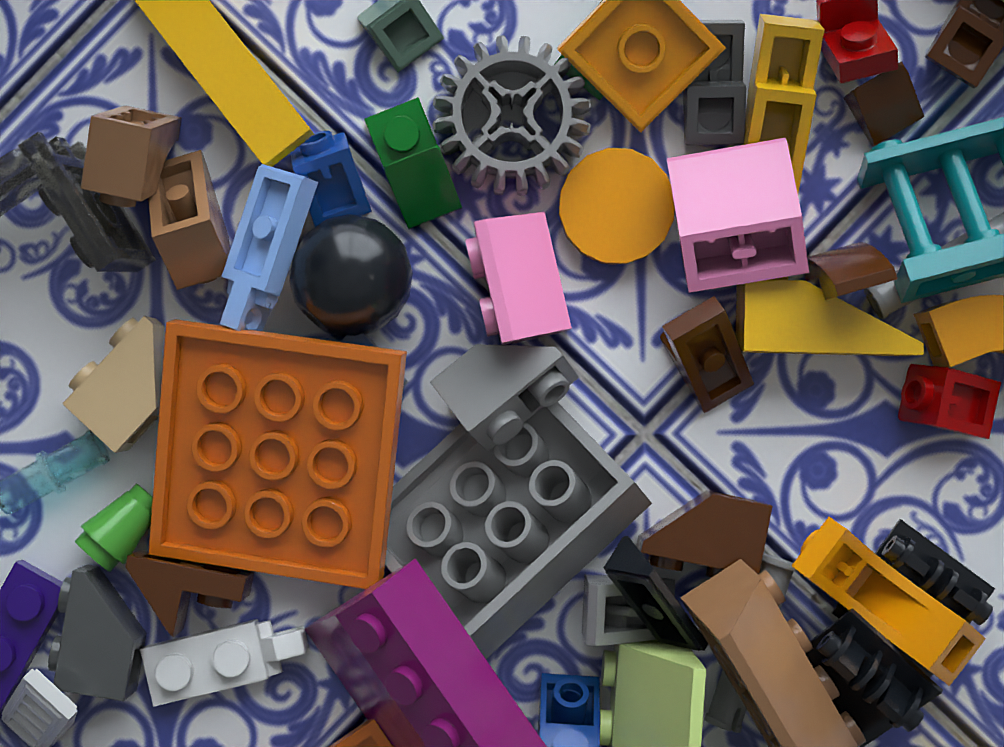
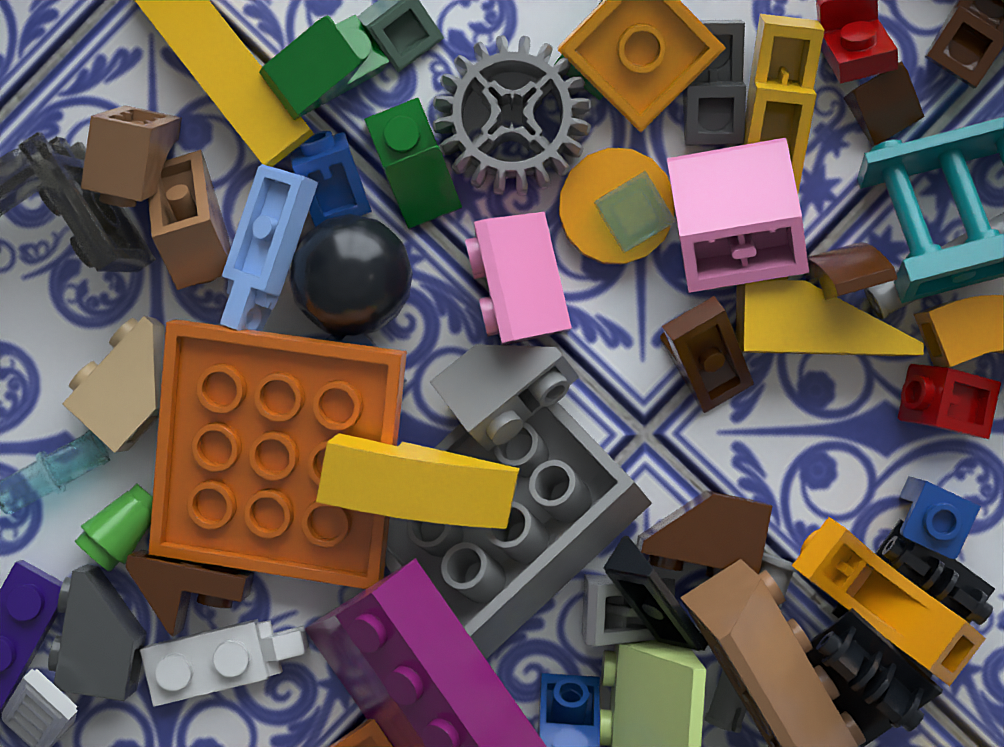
none -> green slope [259,15,389,120]
none -> yellow slope [316,433,520,529]
none -> clear light blue tile [593,171,676,253]
none -> blue bracket [899,476,981,559]

